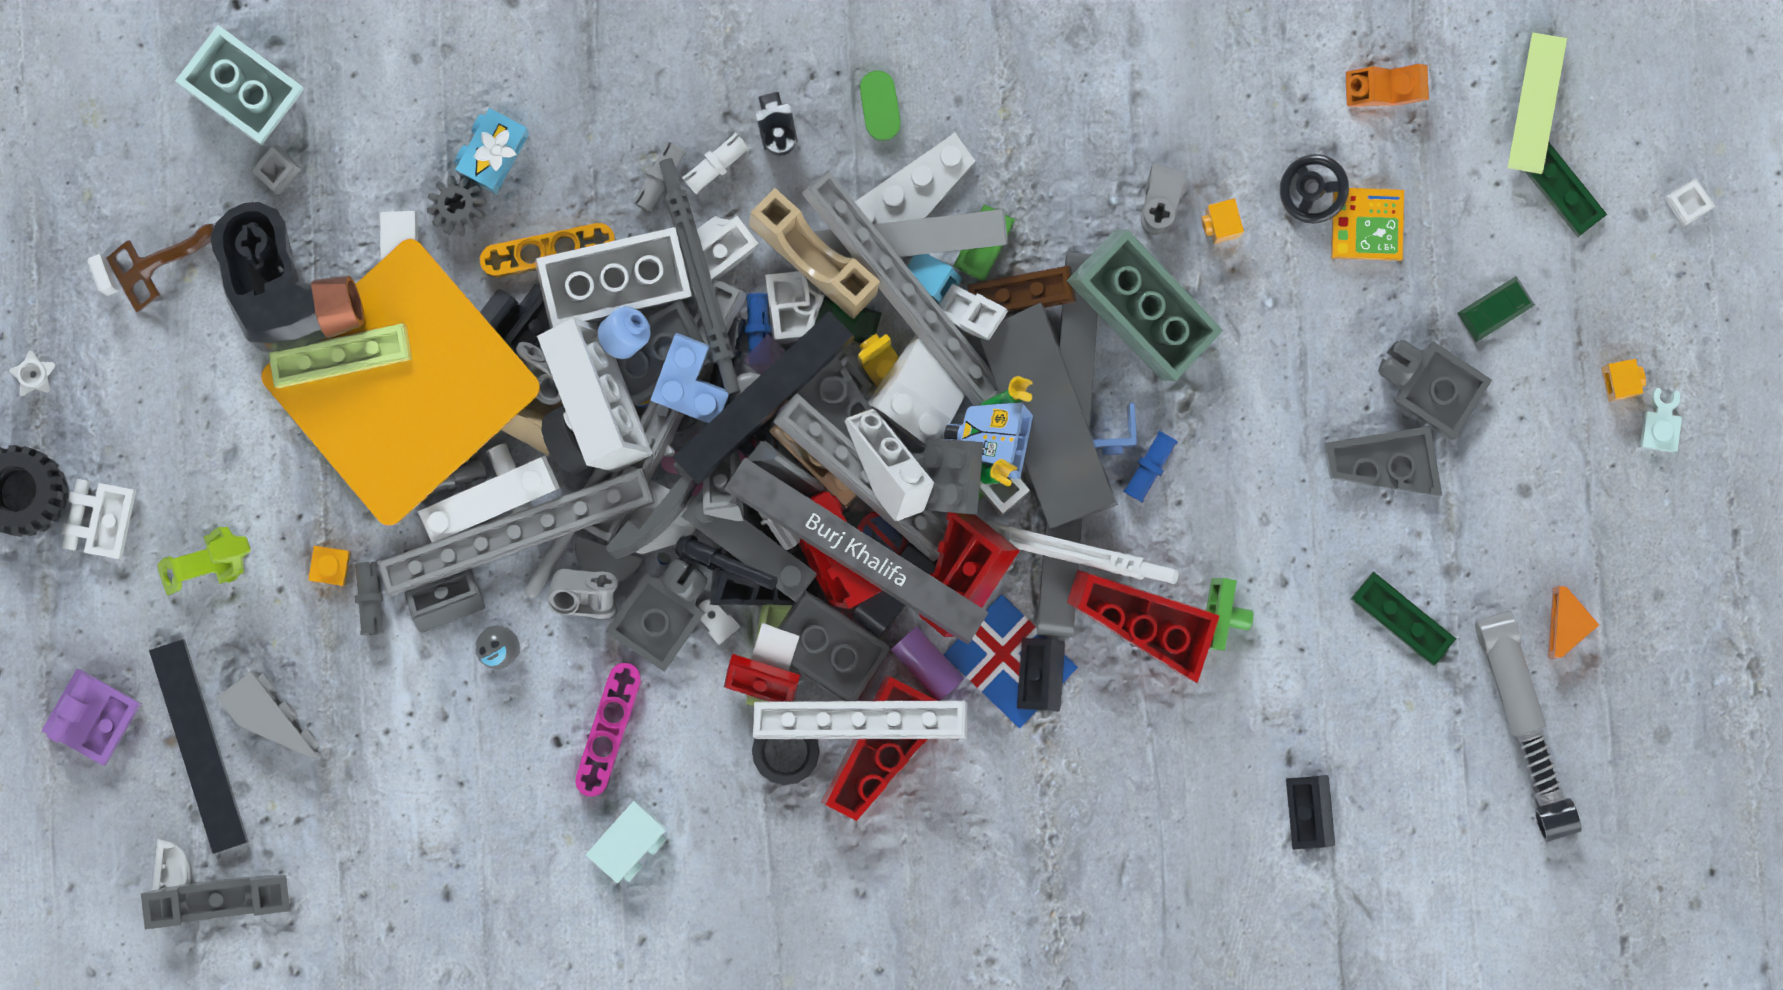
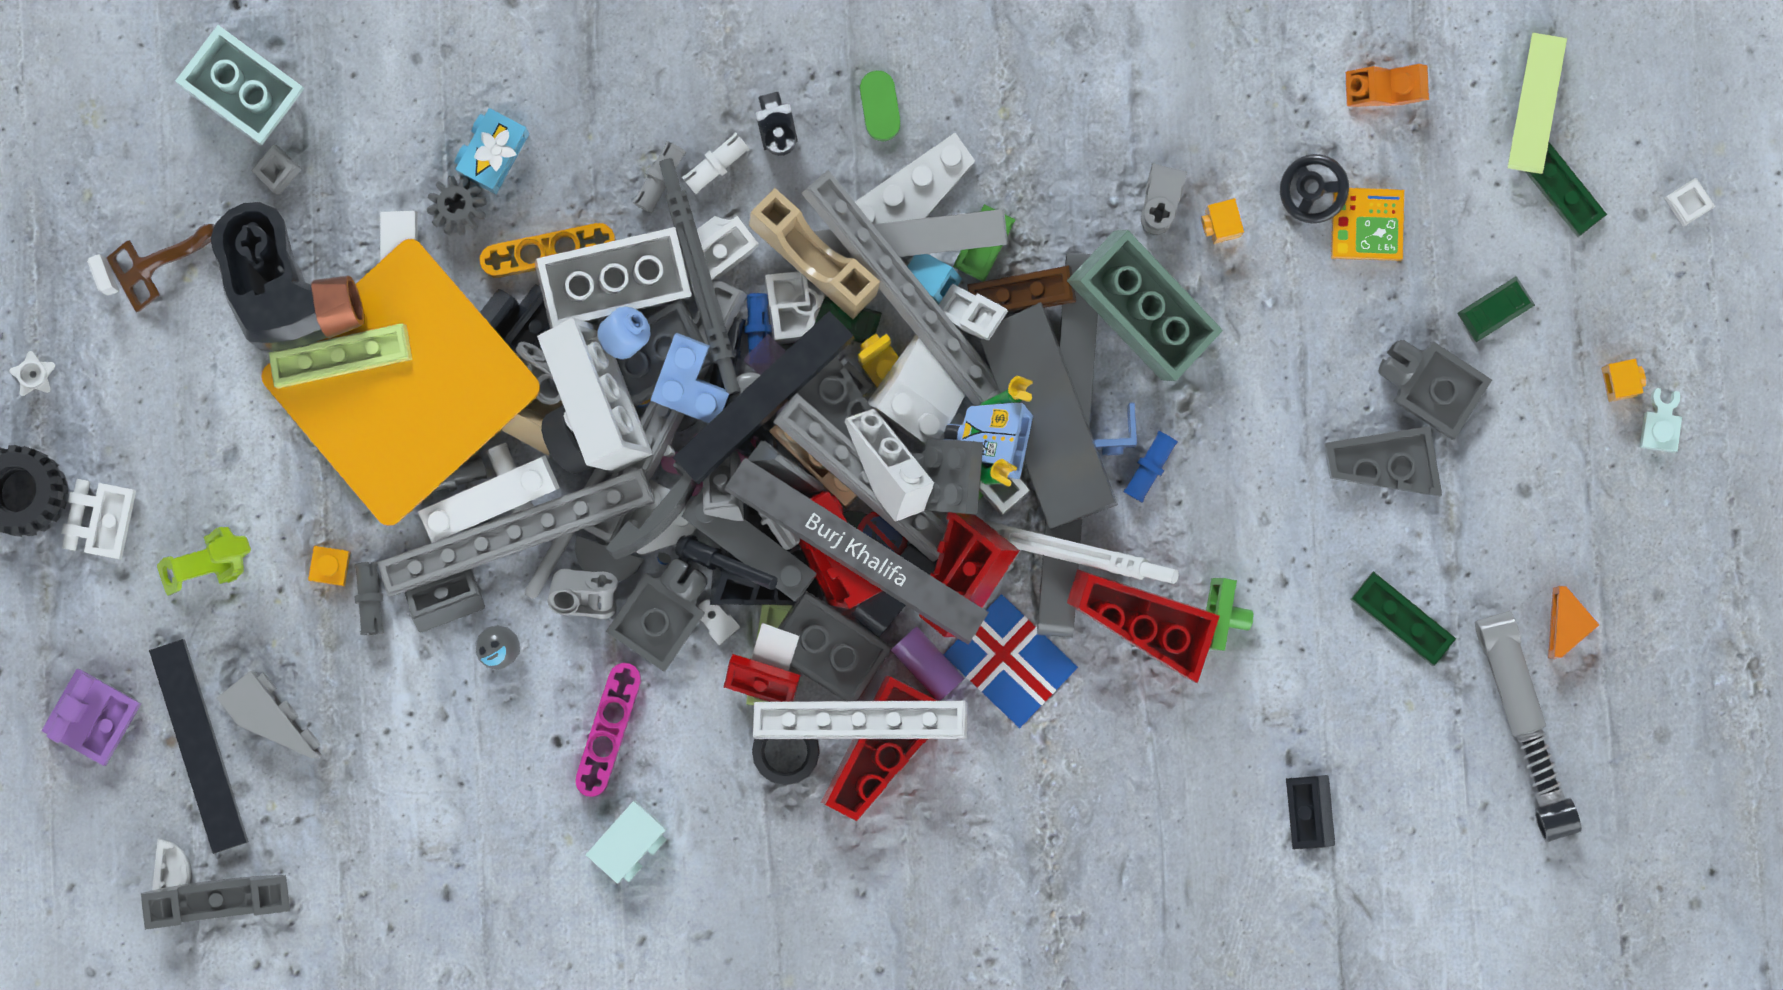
black slope [1017,638,1065,712] -> none

